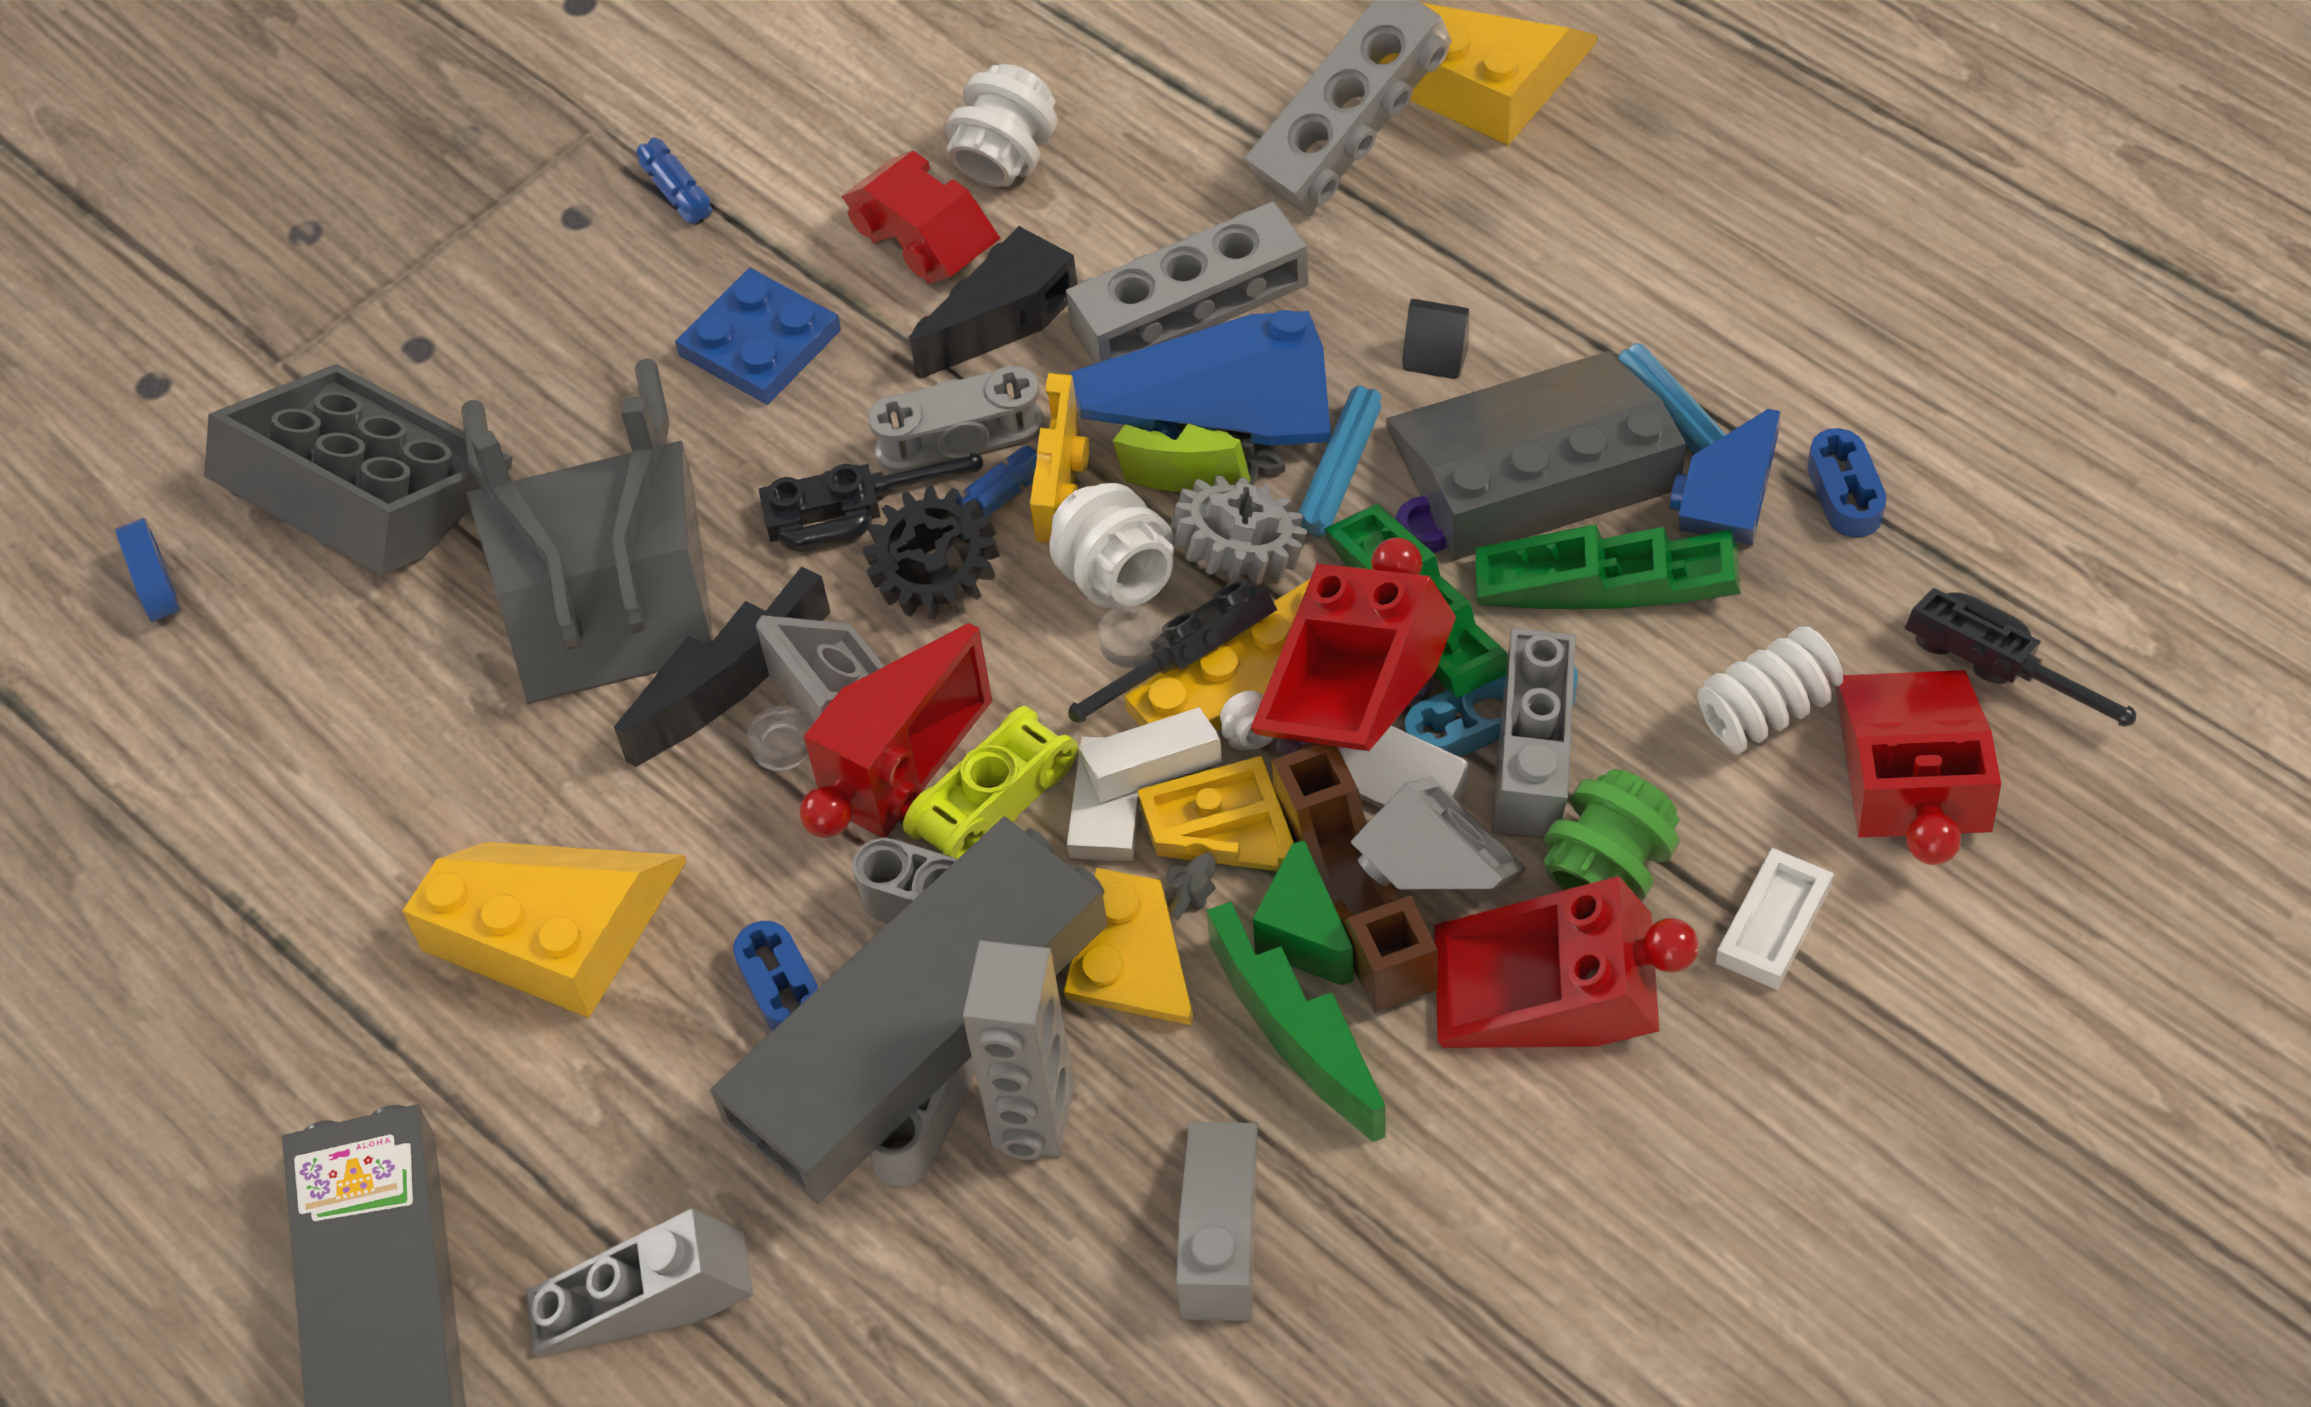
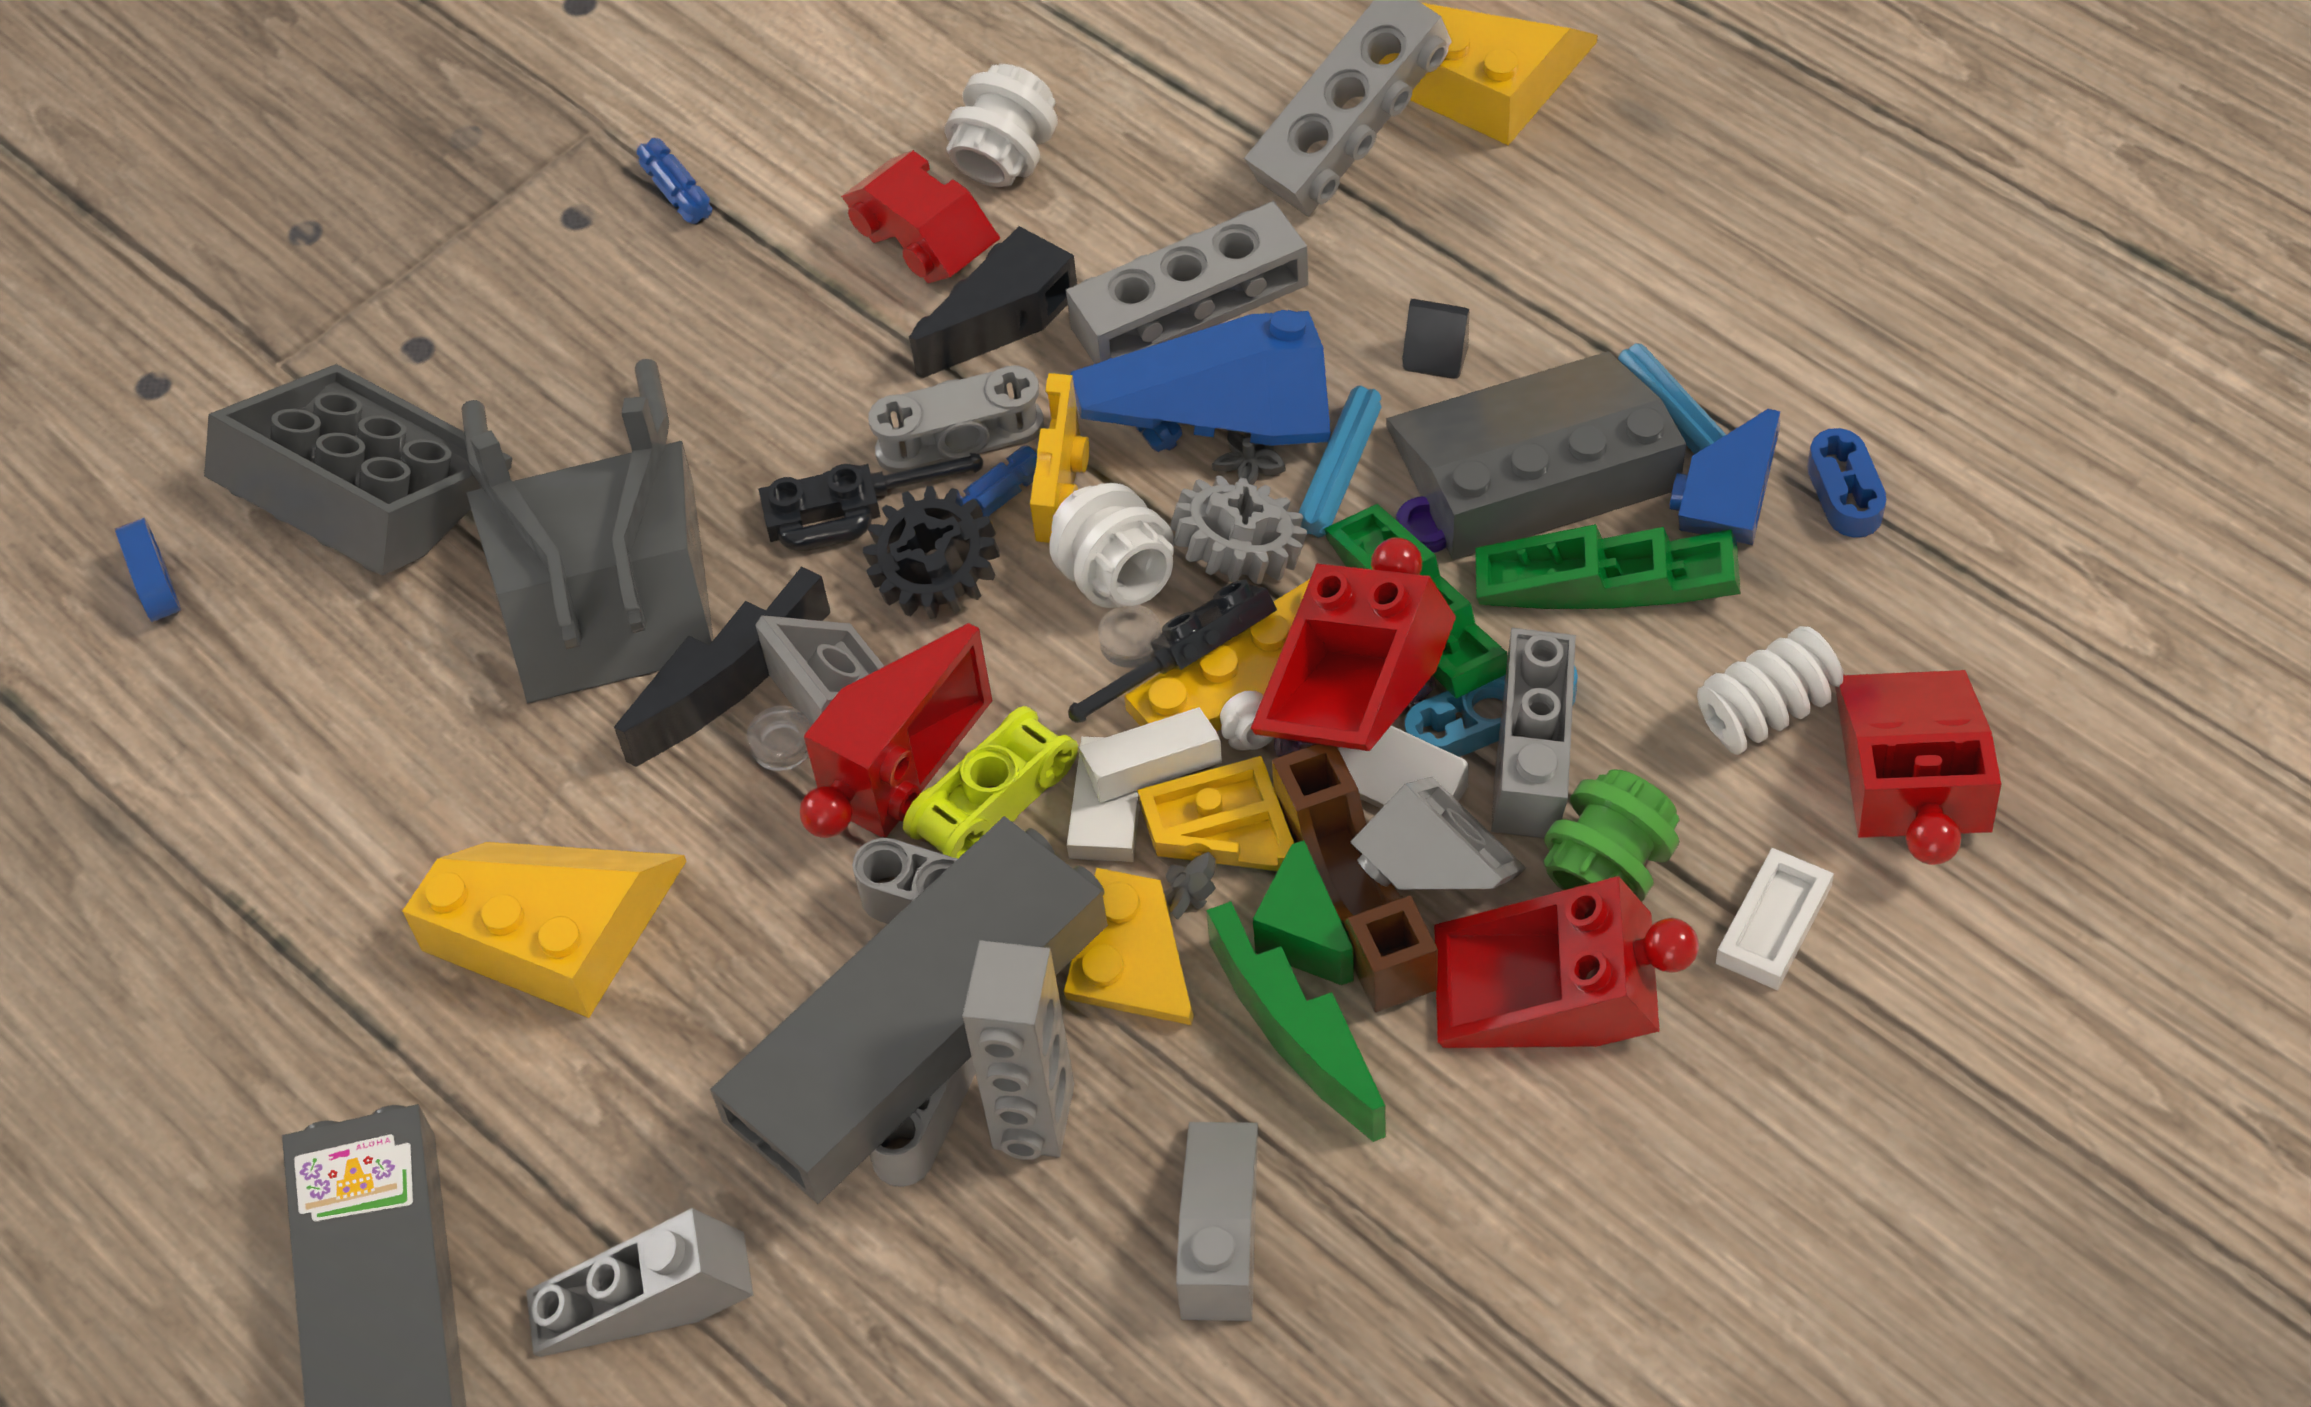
blue plate [675,267,841,405] -> none
blue beam [733,921,818,1031] -> none
lime slope [1113,423,1251,492] -> none
black piece [1905,588,2137,727] -> none

